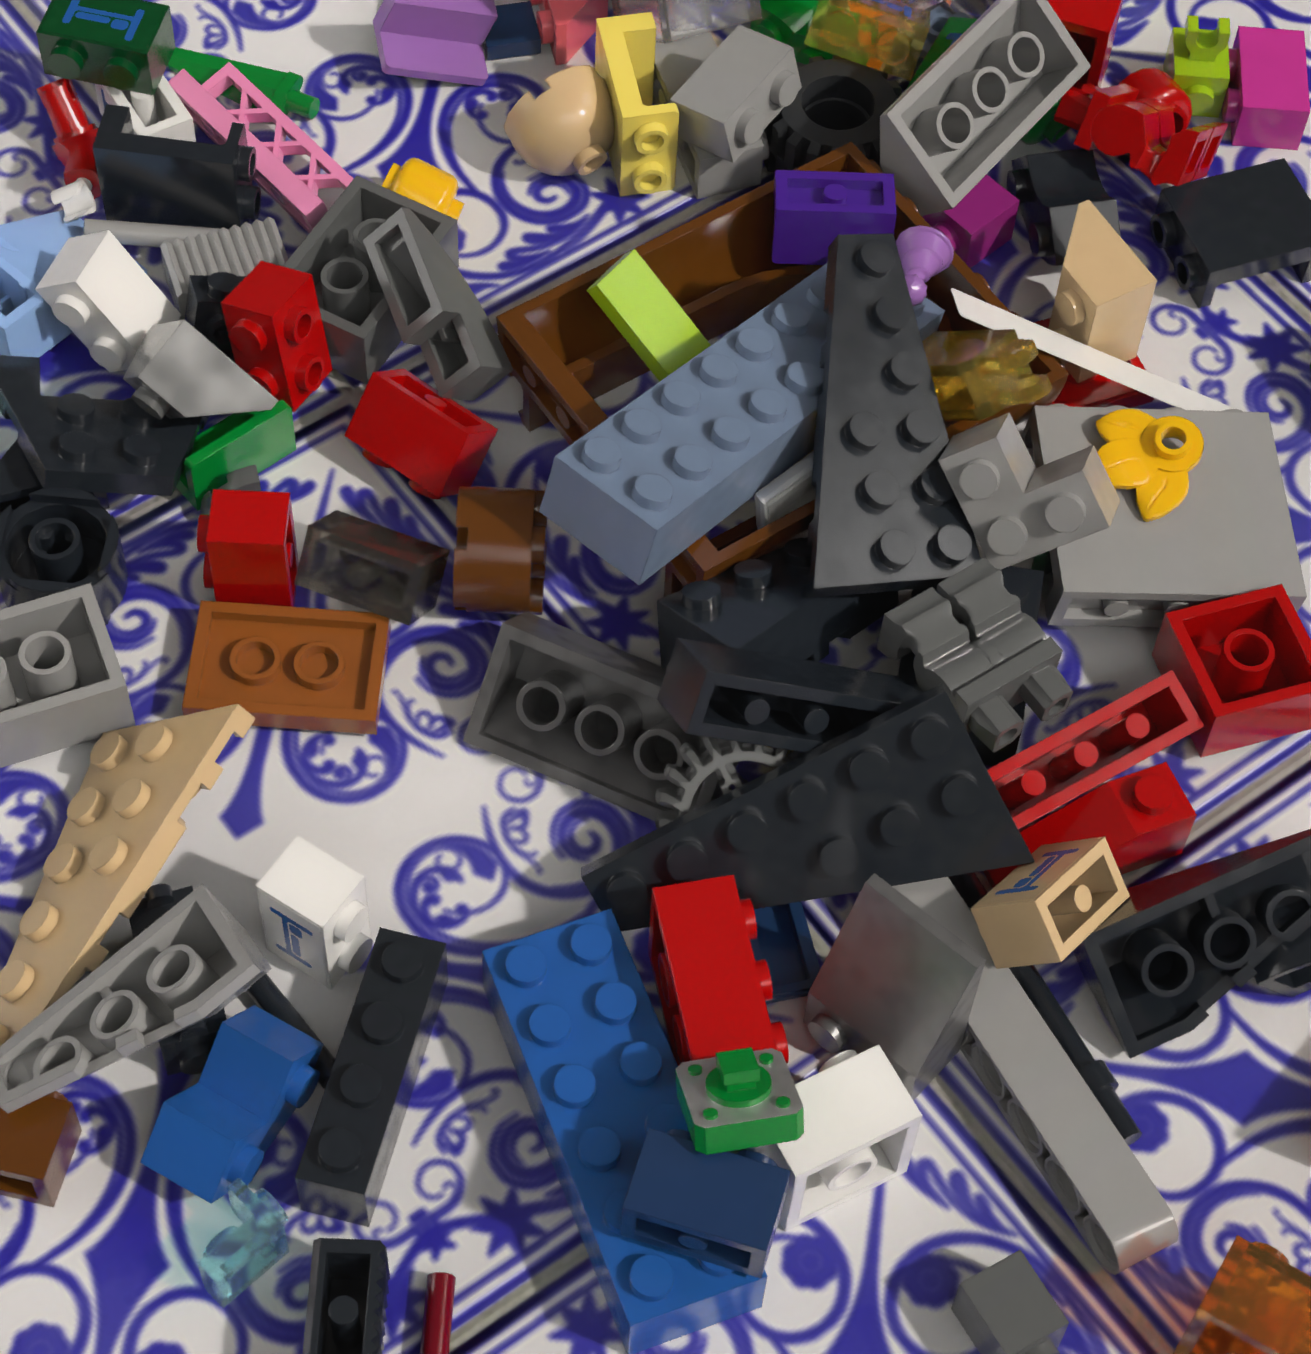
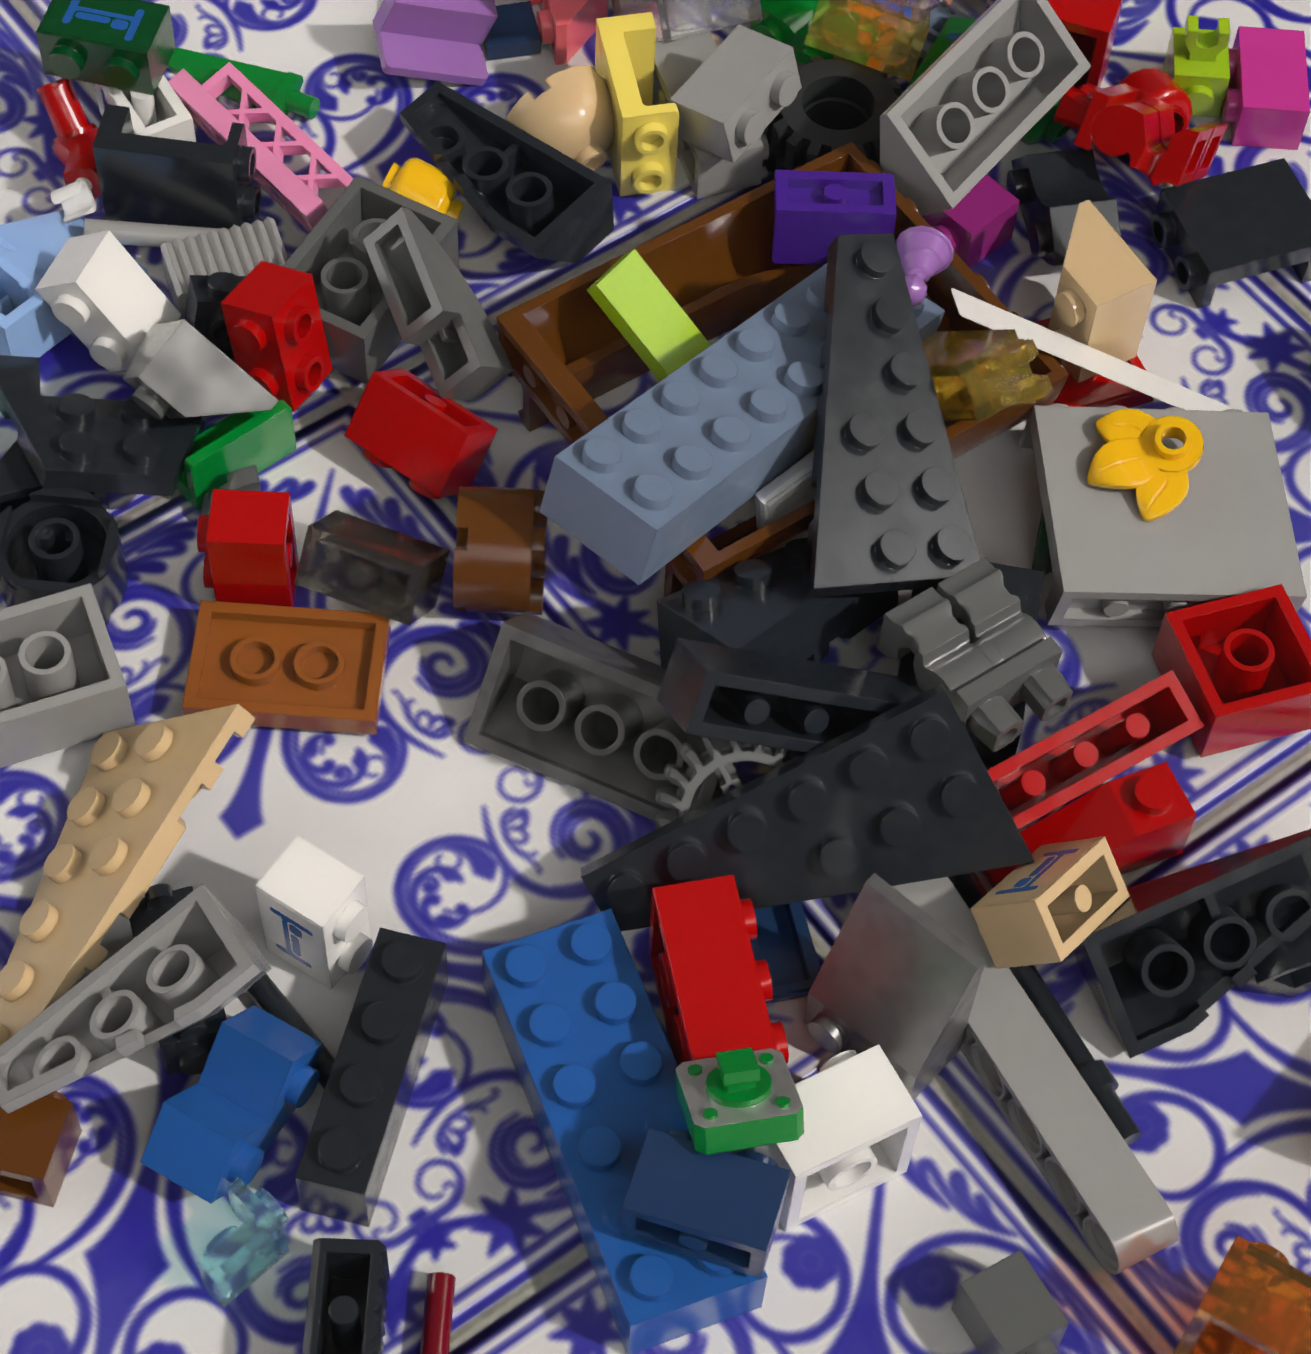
light grey brick [938,413,1120,570] -> none
none -> black wedge [400,81,614,263]

